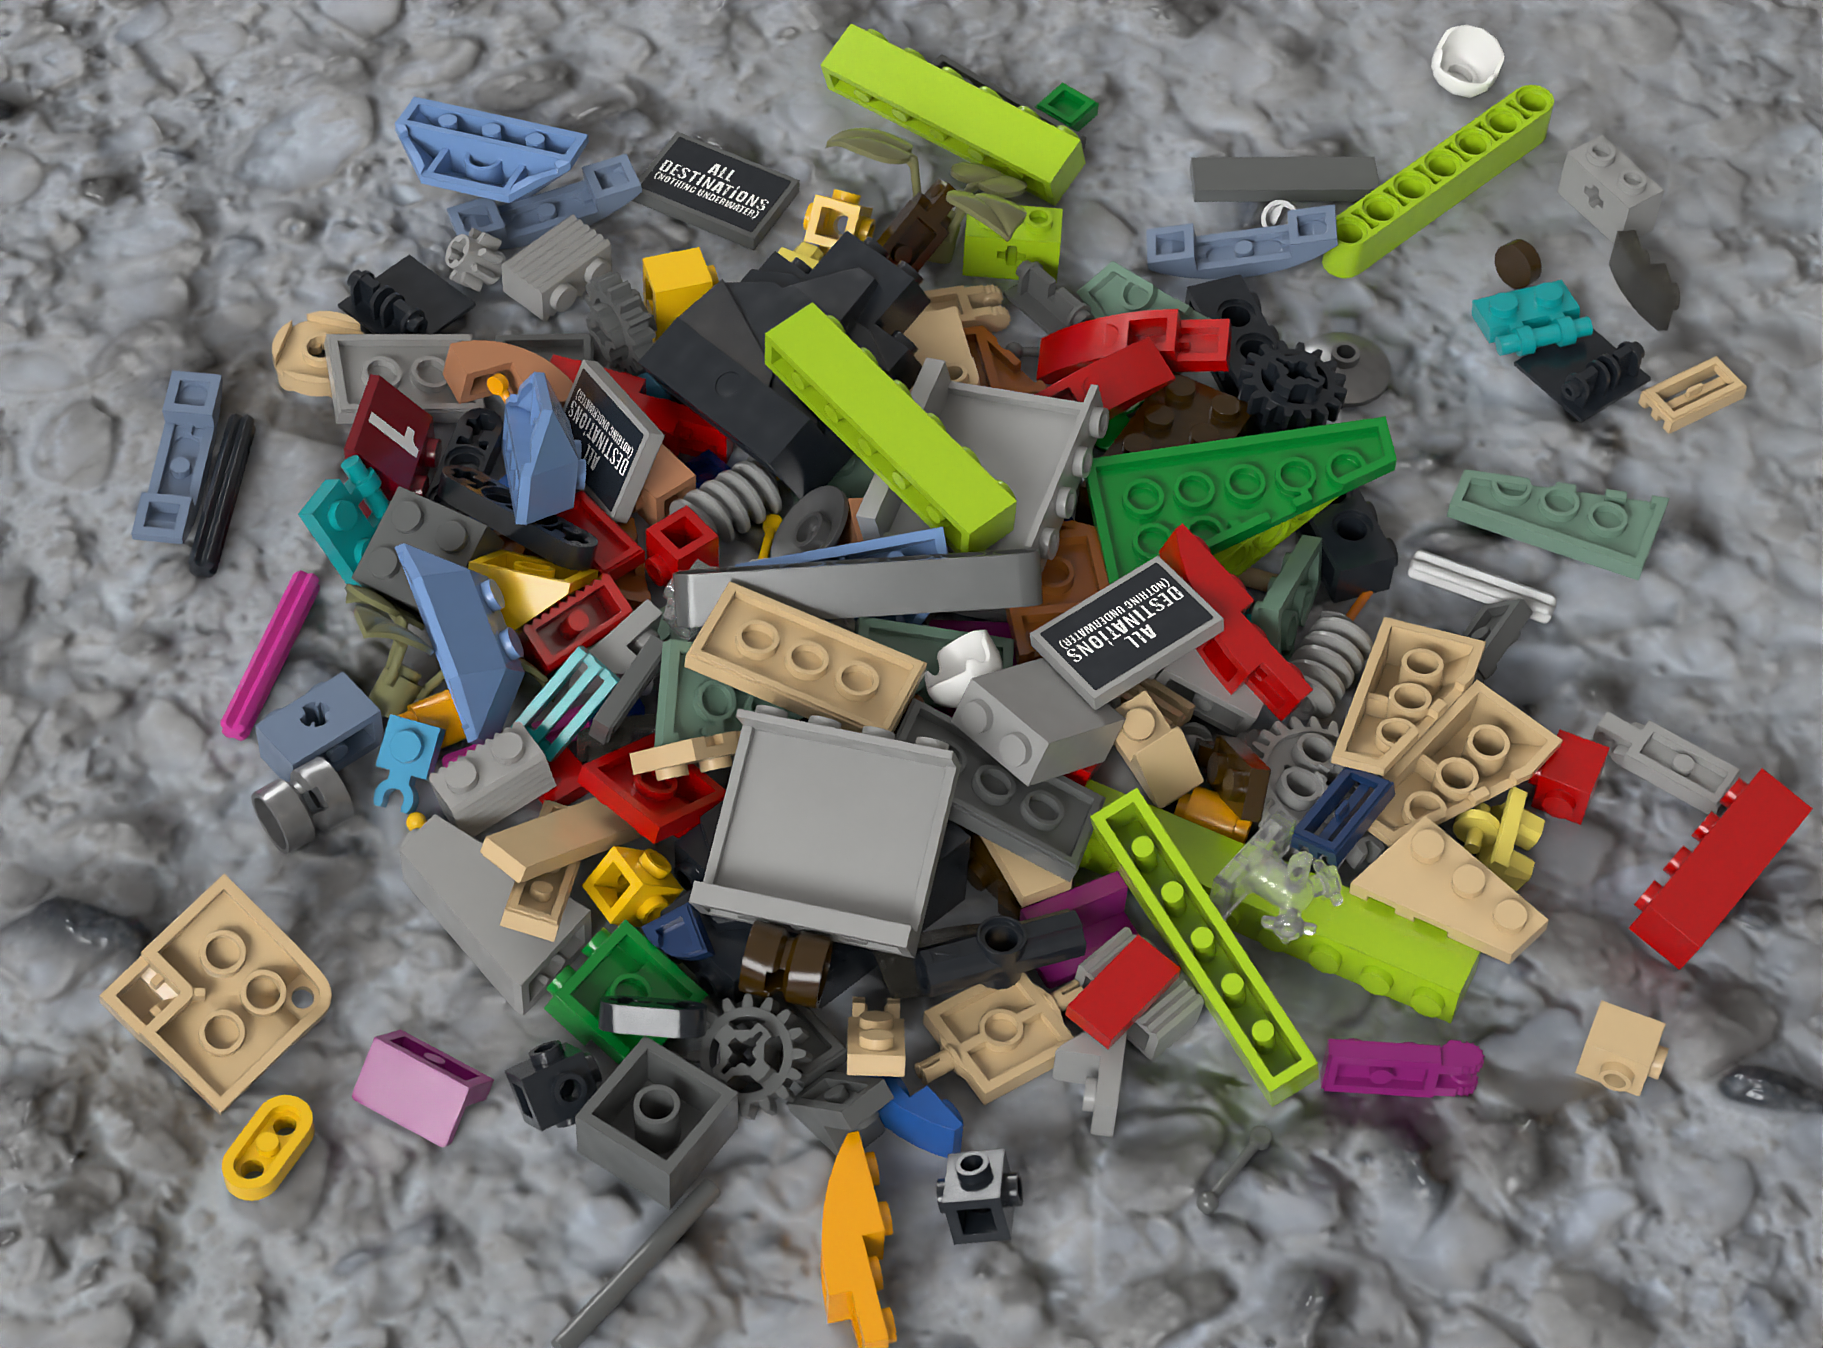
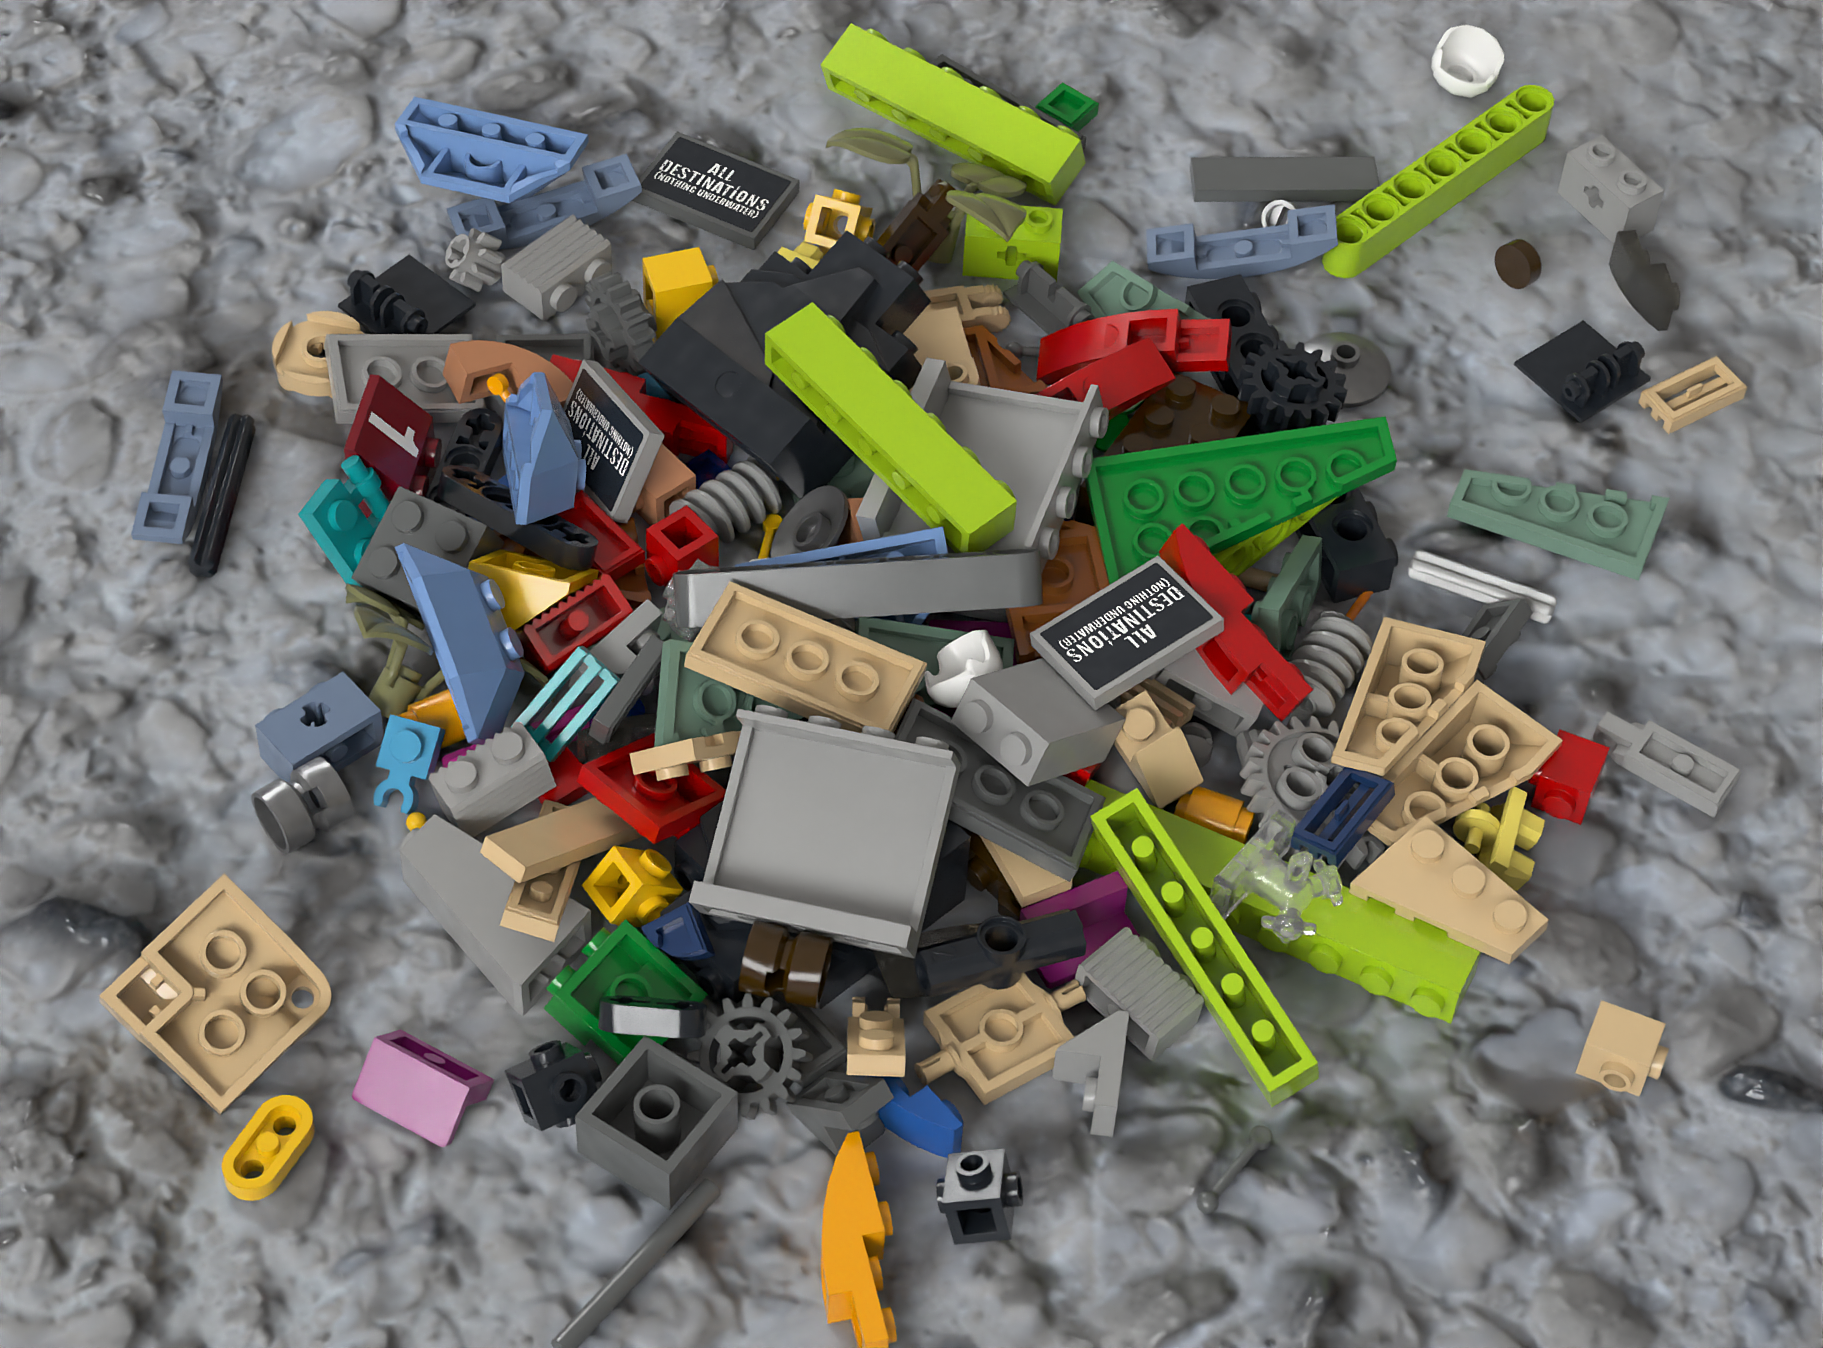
dark pink axle [220,570,320,741] -> none
red tile [1065,934,1181,1050] -> none
dark brown hinge [1193,734,1271,822] -> none
magenta hinge [1320,1038,1485,1098] -> none
teal plate [1472,280,1593,356] -> none
red brick [1629,768,1813,970] -> none

